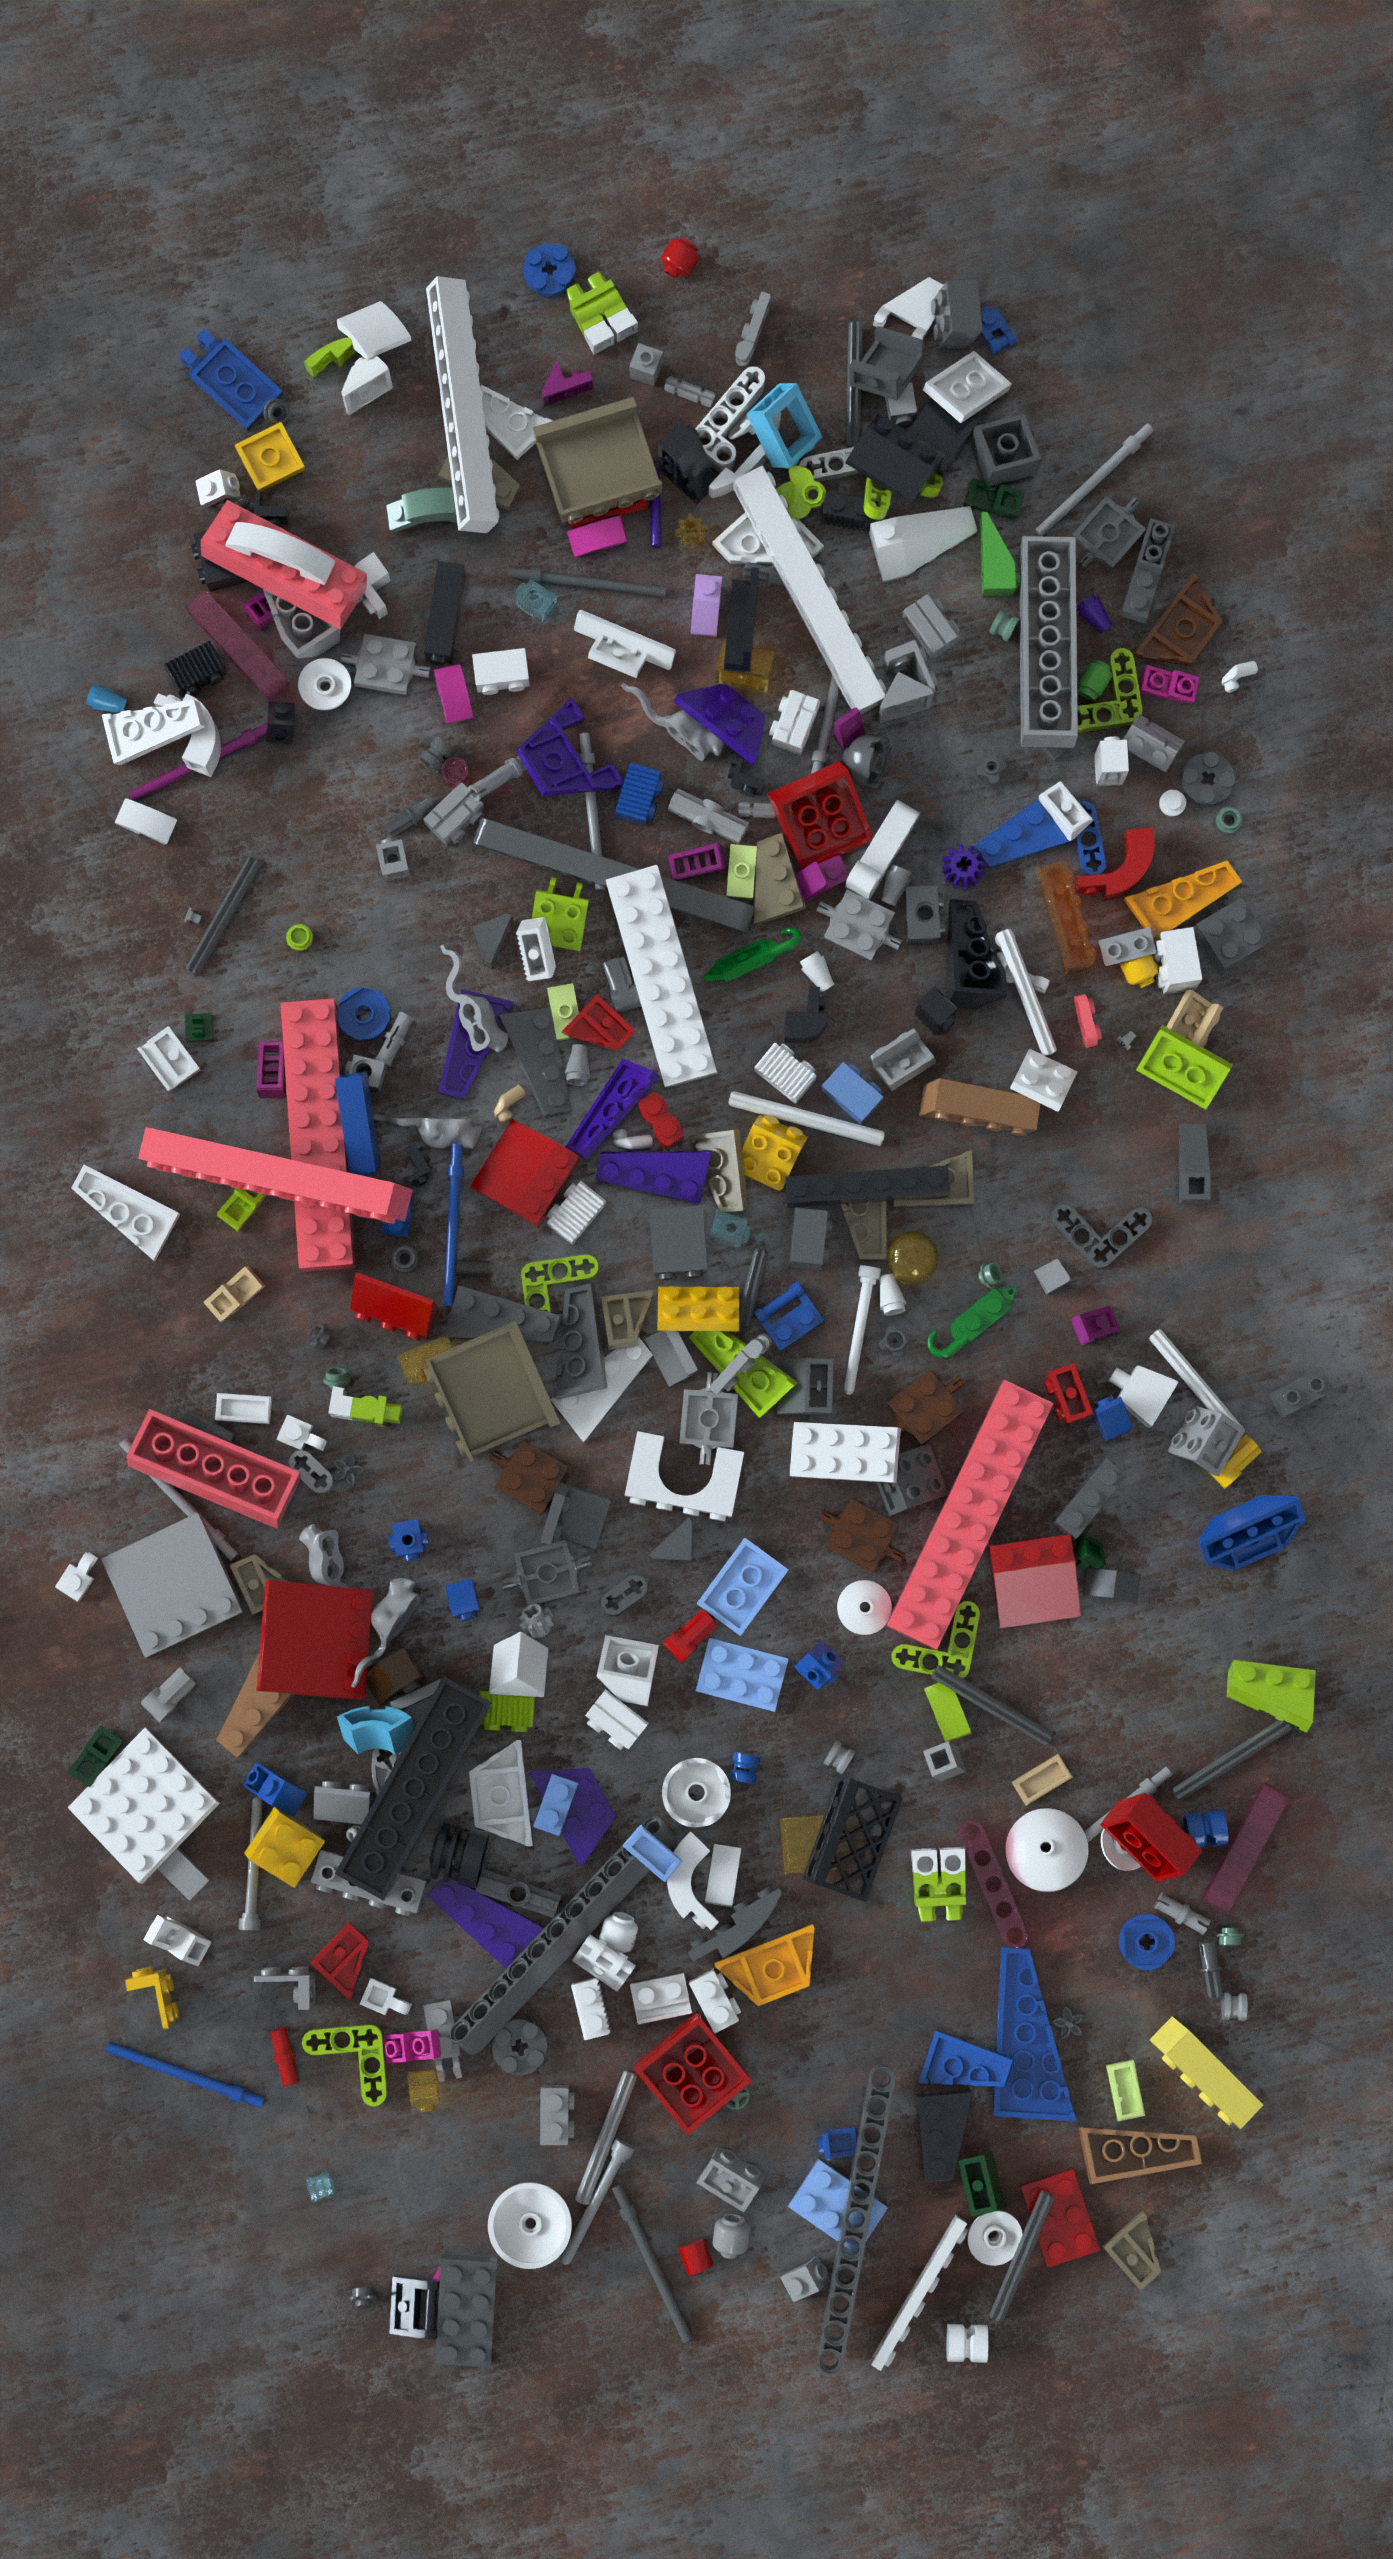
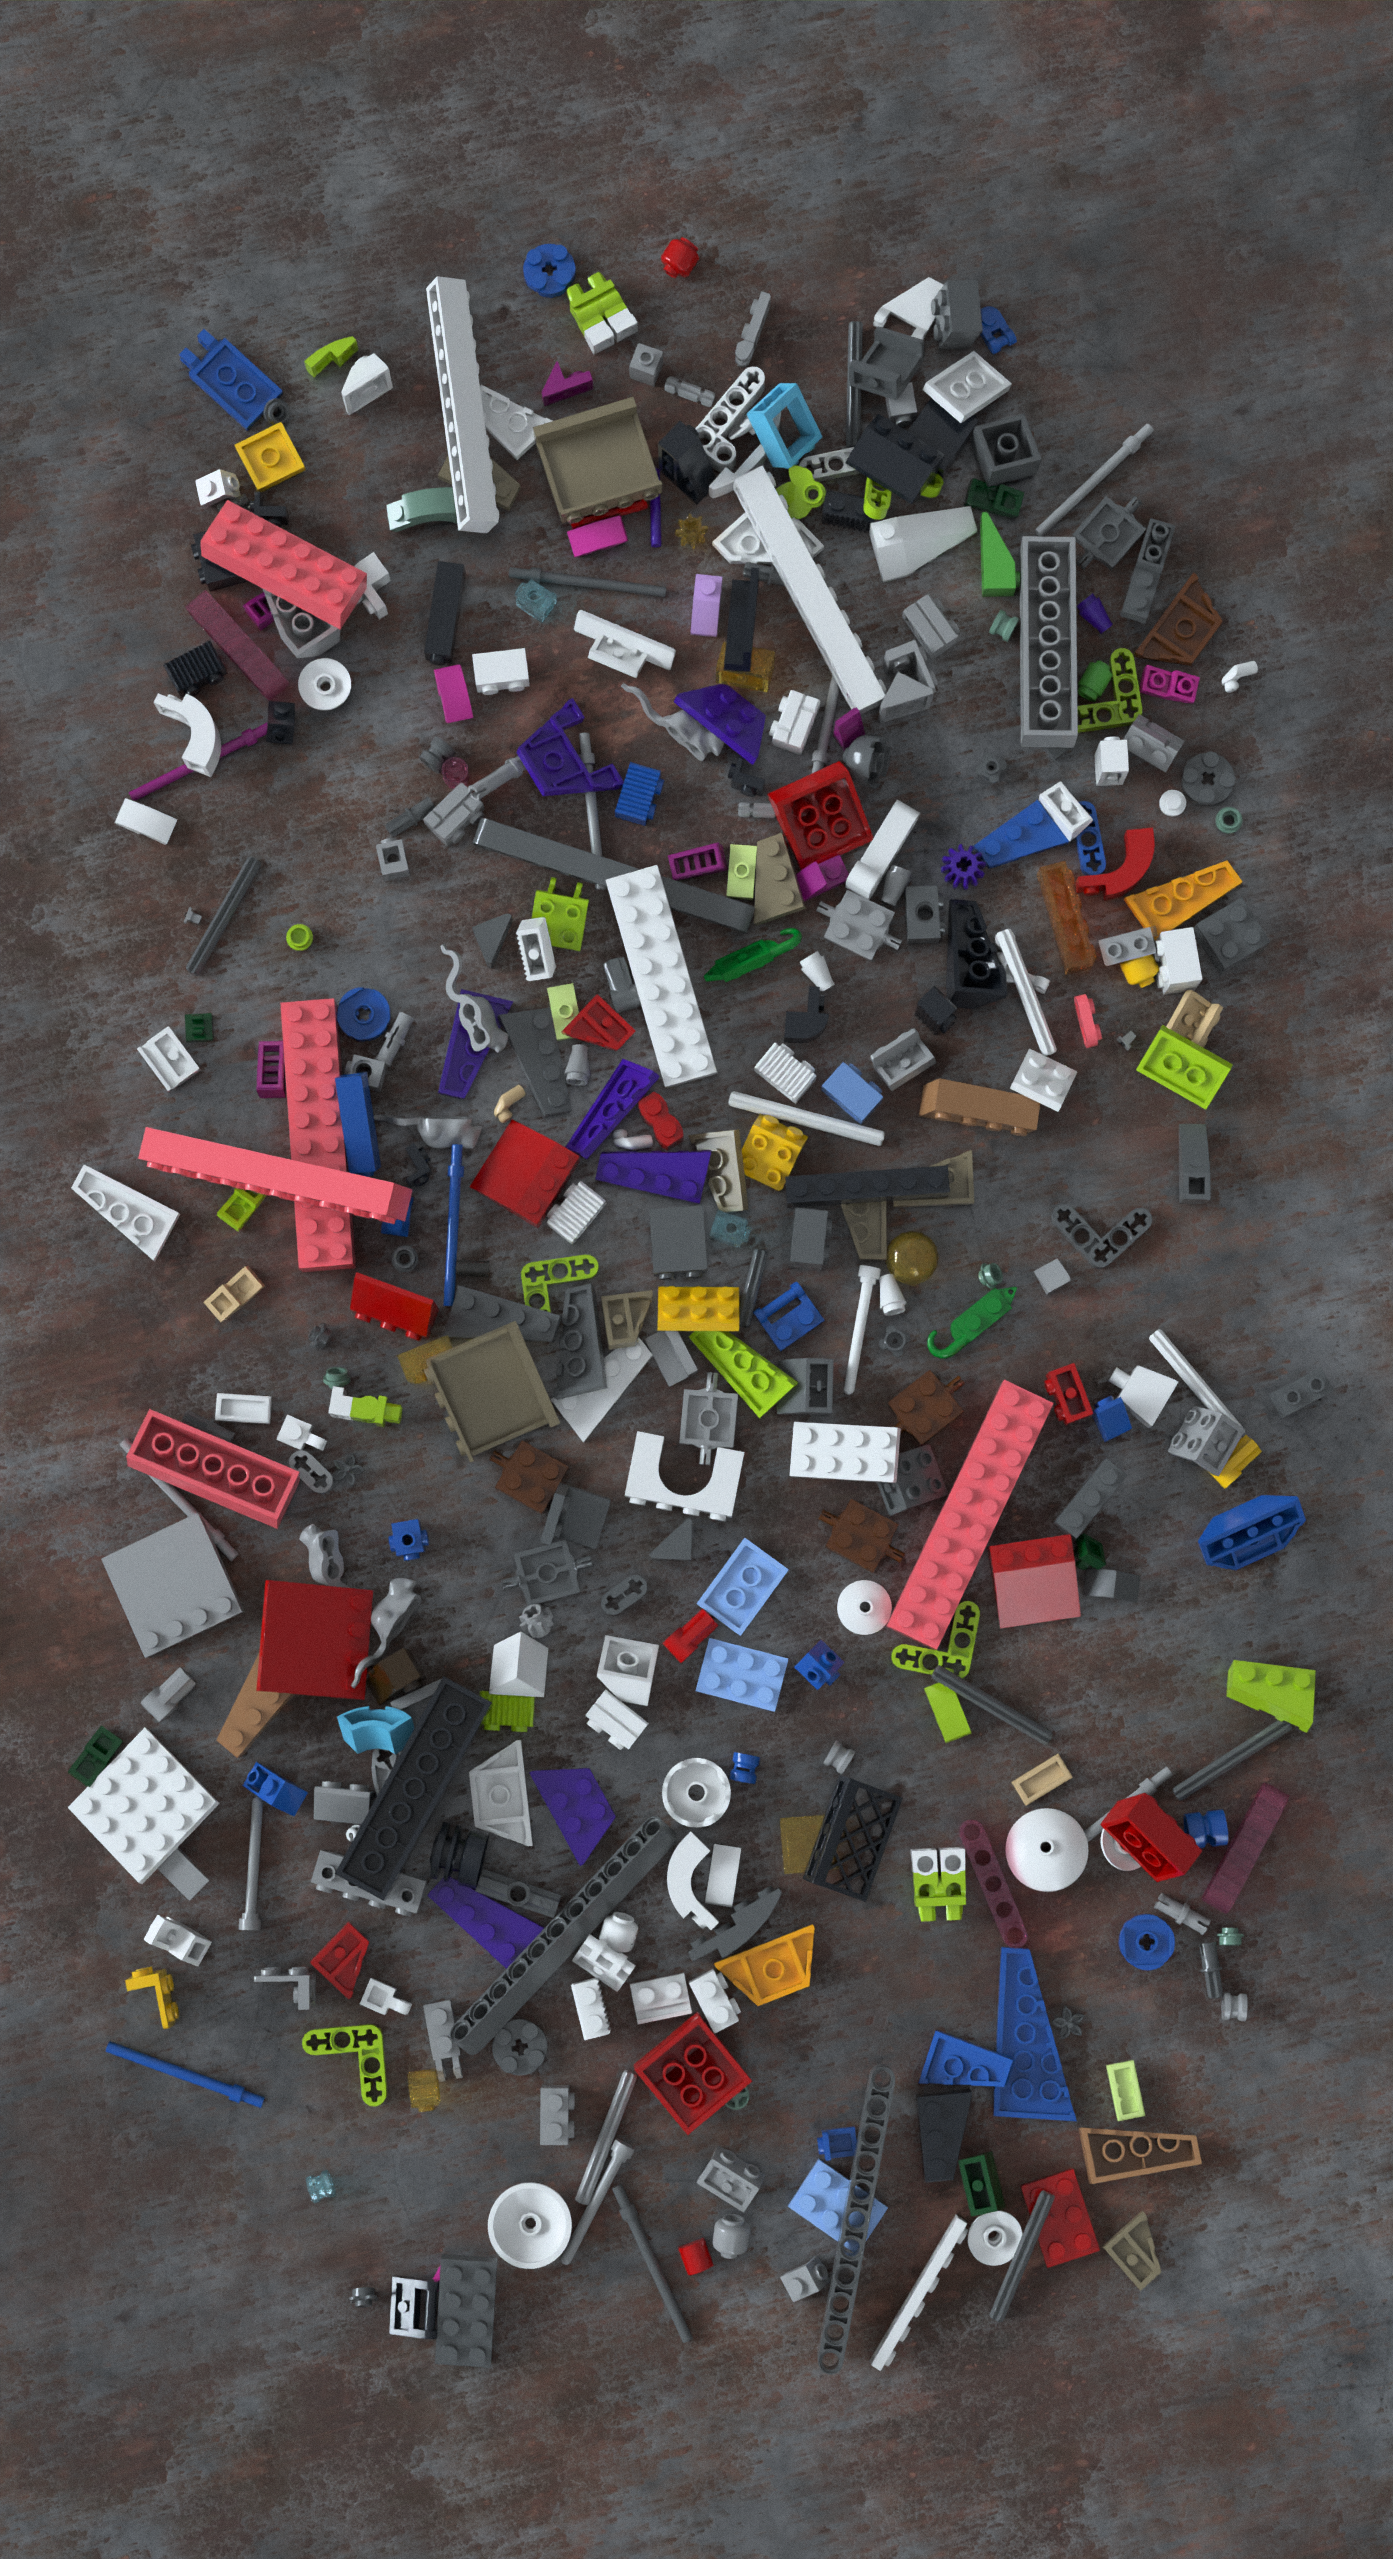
white plate [55,1552,98,1602] -> none
dark azure cone [86,684,127,713] -> none
white wing [102,700,206,765] -> none
white slope [226,522,335,585] -> none
dark tan wing [229,1554,288,1616] -> none
yellow brick [244,1807,325,1888] -> none
red pin [269,2027,300,2086] -> none
white slope [337,301,411,359] -> none
light grey plate [340,634,431,695] -> none
dark pink slope [383,2029,441,2063] -> none
blue slope [445,1578,482,1622] -> none
medium blue brick [533,1774,579,1836] -> none
light blue tile [622,1824,683,1882] -> none
light grey piece [668,789,749,844] -> none
light grey hinge [710,1333,772,1395] -> none
light grey brick [923,1741,966,1782] -> none
white wheel [946,2324,988,2363] -> none
magenta slope [1071,1306,1120,1345] -> none
light yellow wedge [1150,2016,1263,2129] -> none

